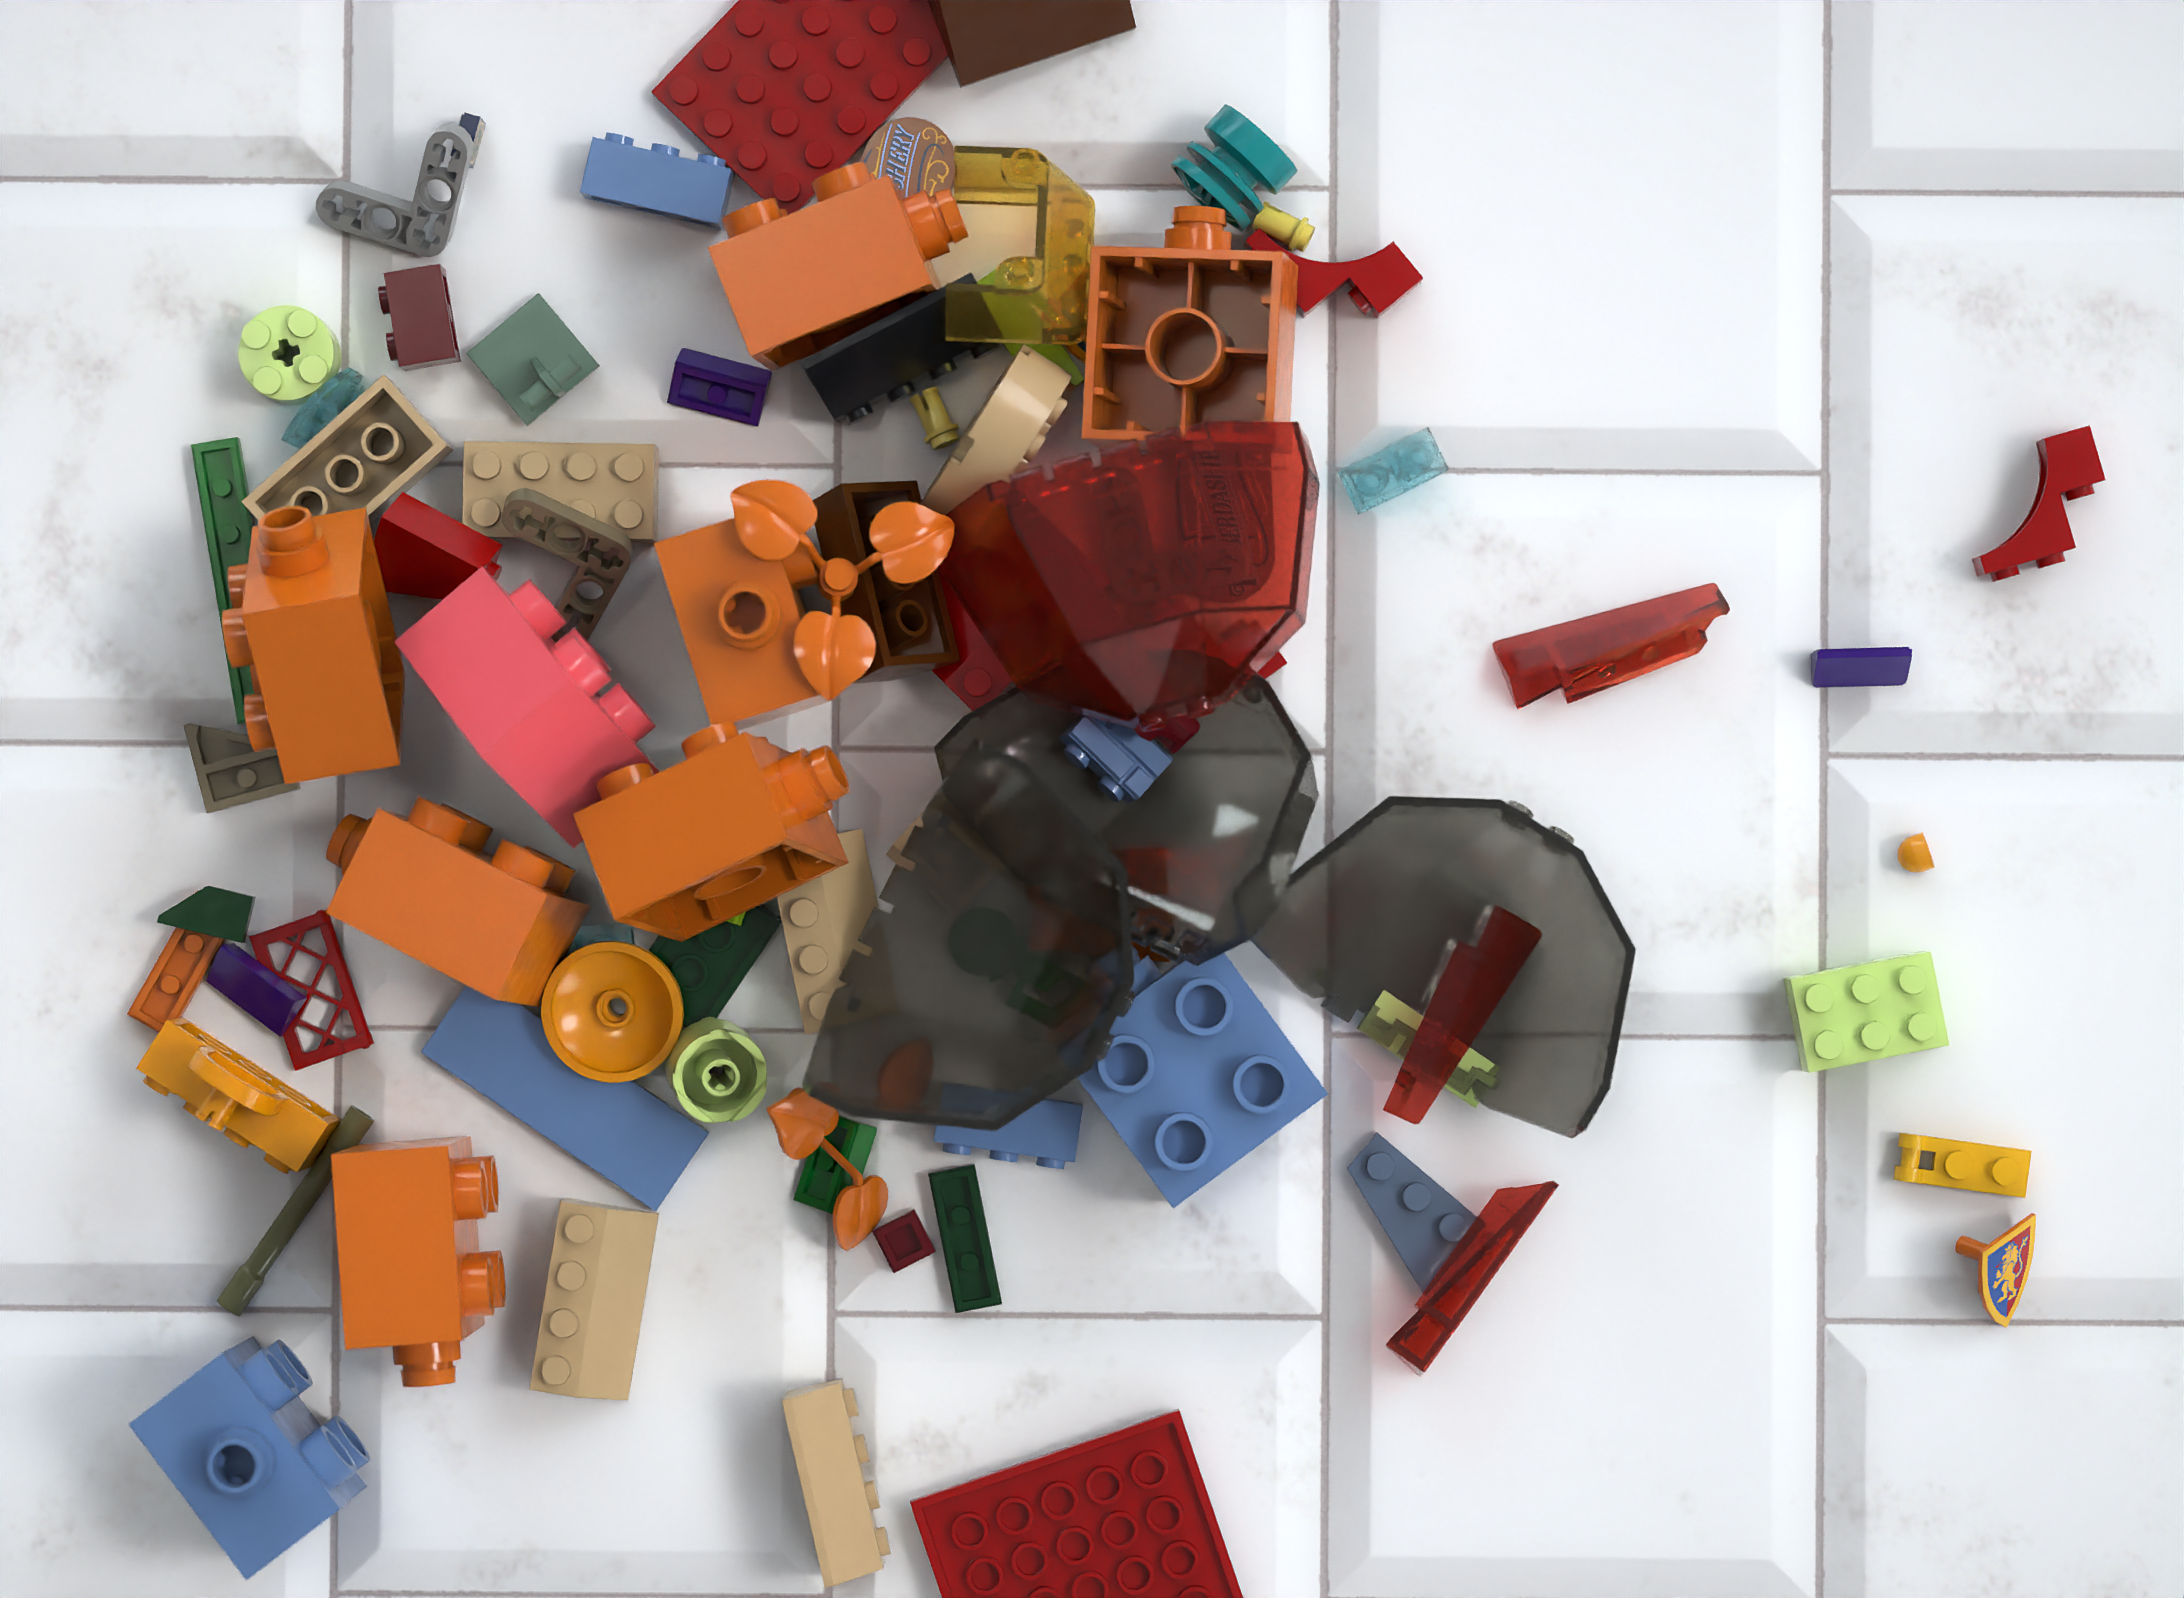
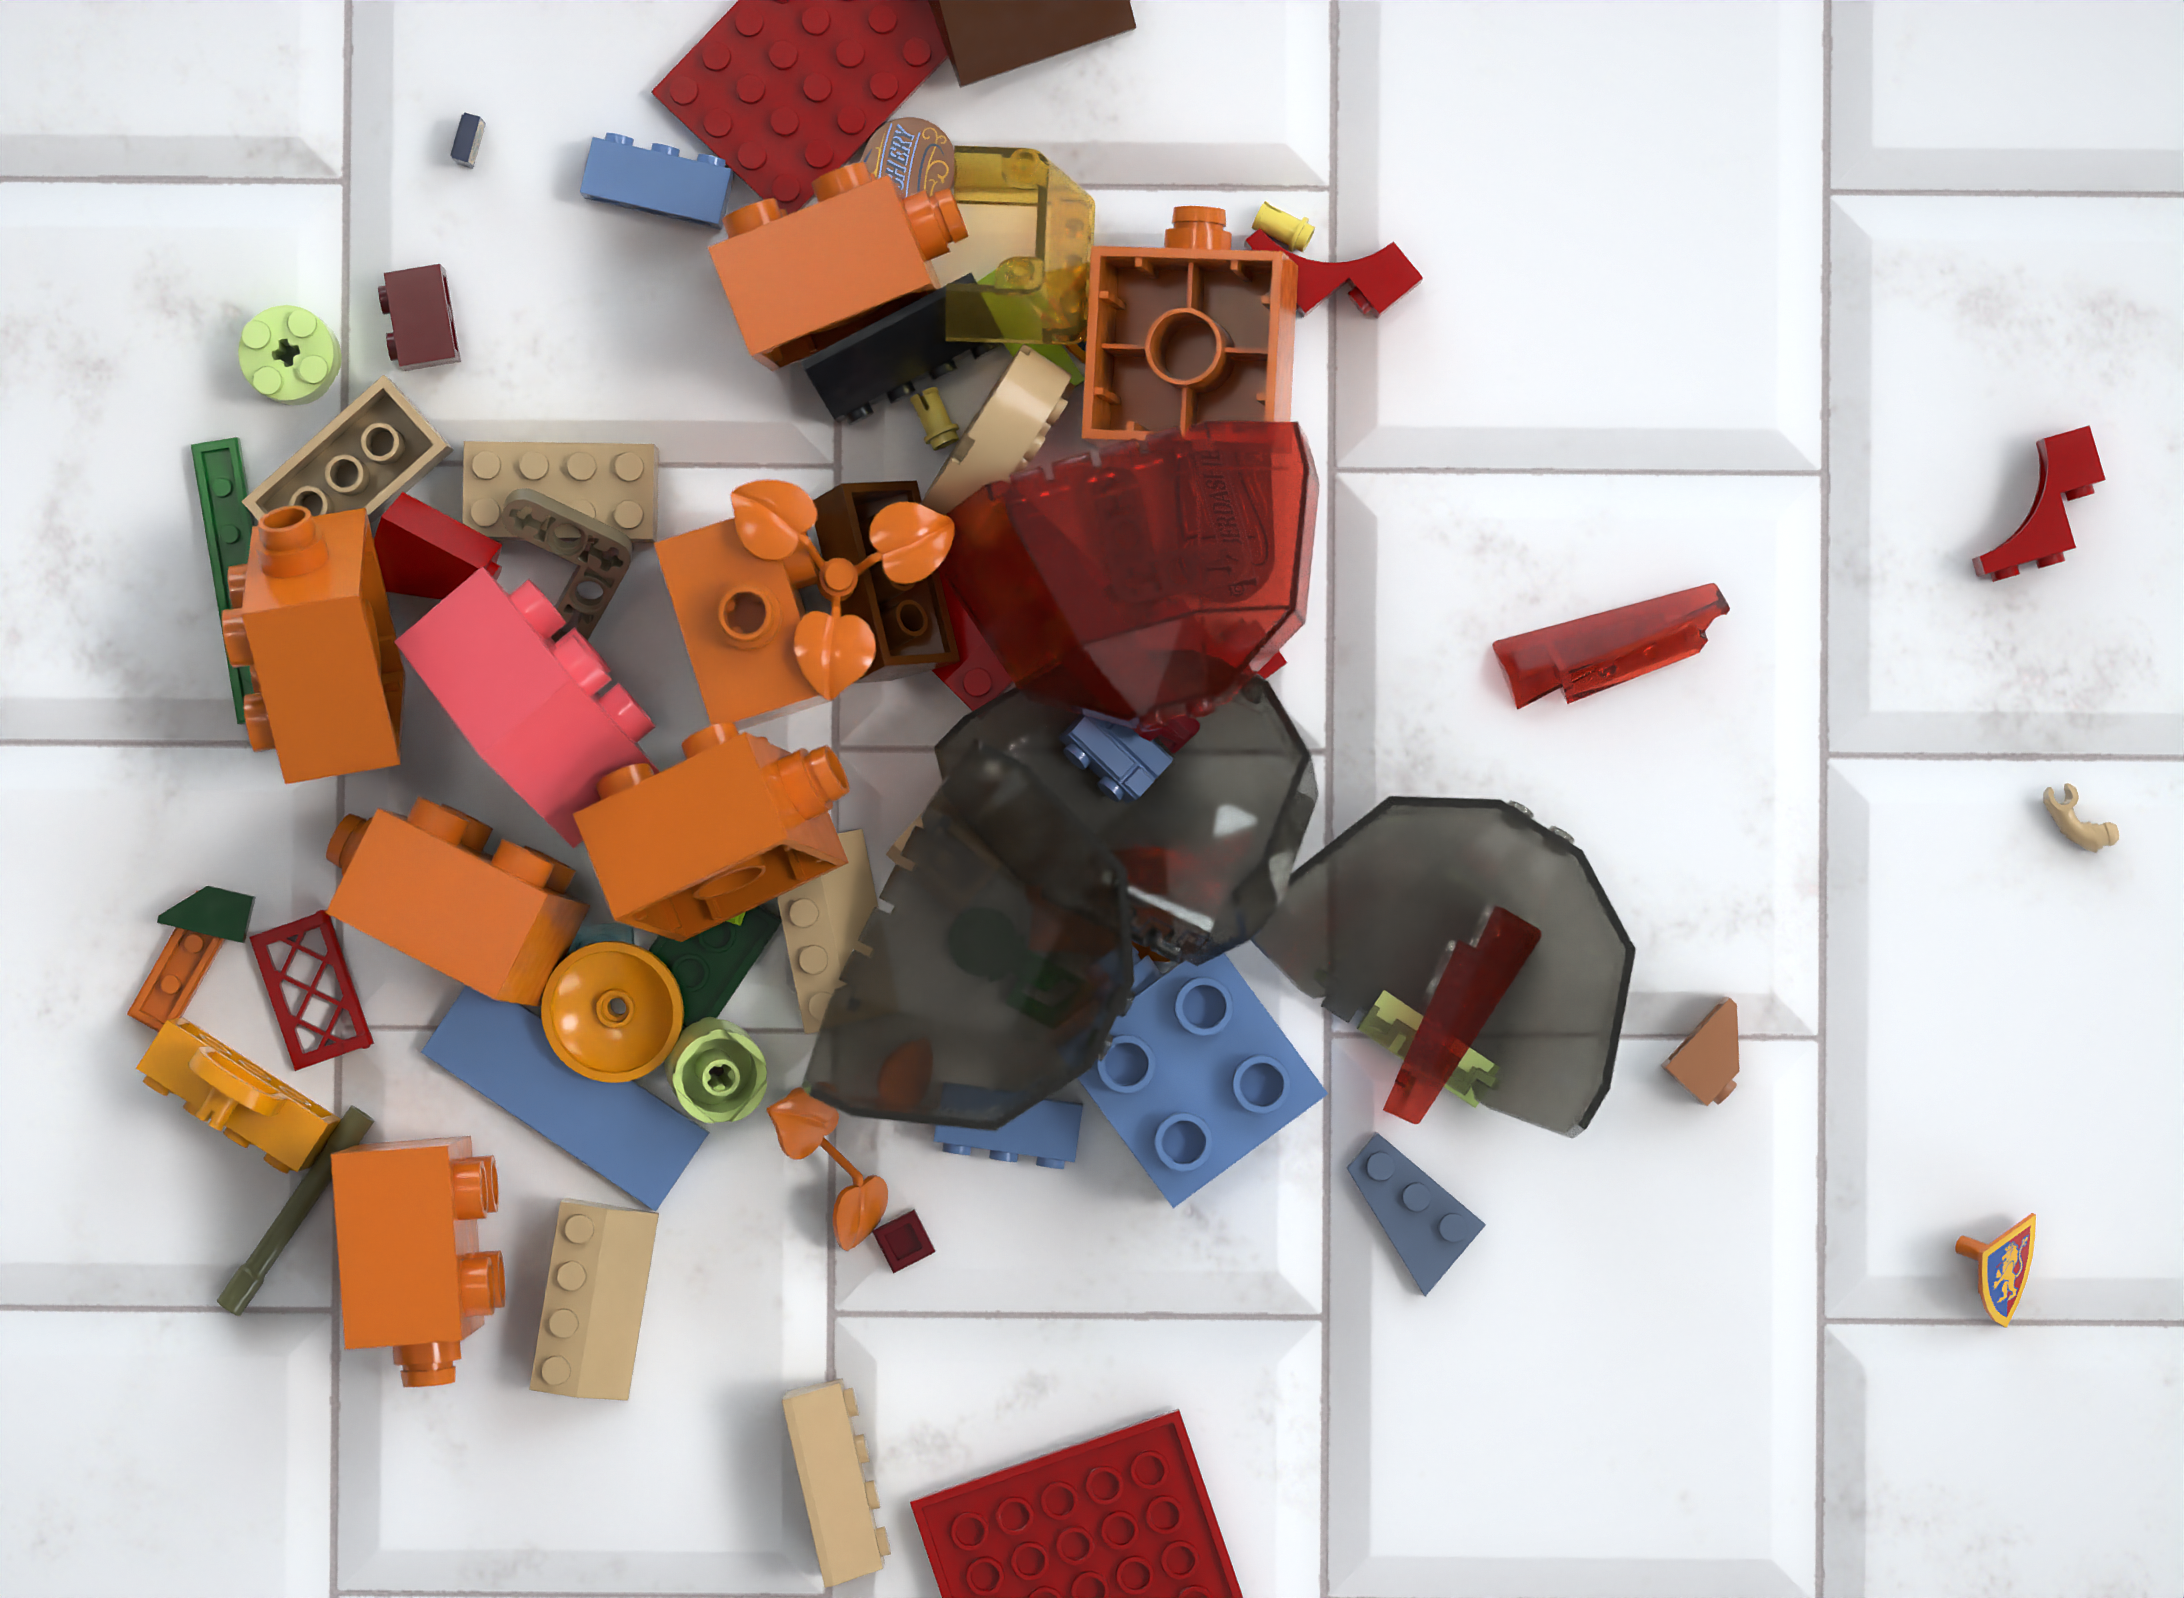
medium blue brick [128,1336,370,1580] -> none
dark tan wing [183,723,301,813] -> none
dark purple slope [206,943,307,1037] -> none
clear light blue slope [281,367,365,449] -> none
light grey beam [316,123,473,257] -> none
sand green plate [466,293,600,426] -> none
dark purple slope [667,348,772,427] -> none
green slope [793,1115,877,1214] -> none
dark green tile [928,1164,1002,1313] -> none
teal wheel [1171,104,1297,232] -> none
clear light blue slope [1337,427,1449,515] -> none
clear red wedge [1385,1181,1559,1377] -> none
yellowish green brick [1783,951,1949,1073] -> none
dark purple slope [1811,647,1912,688] -> none
yellow plate [1893,1132,2032,1198] -> none
light orange hinge [1897,832,1935,873] -> none
none -> nougat slope [1660,997,1740,1106]
none -> tan piece [2043,783,2119,853]

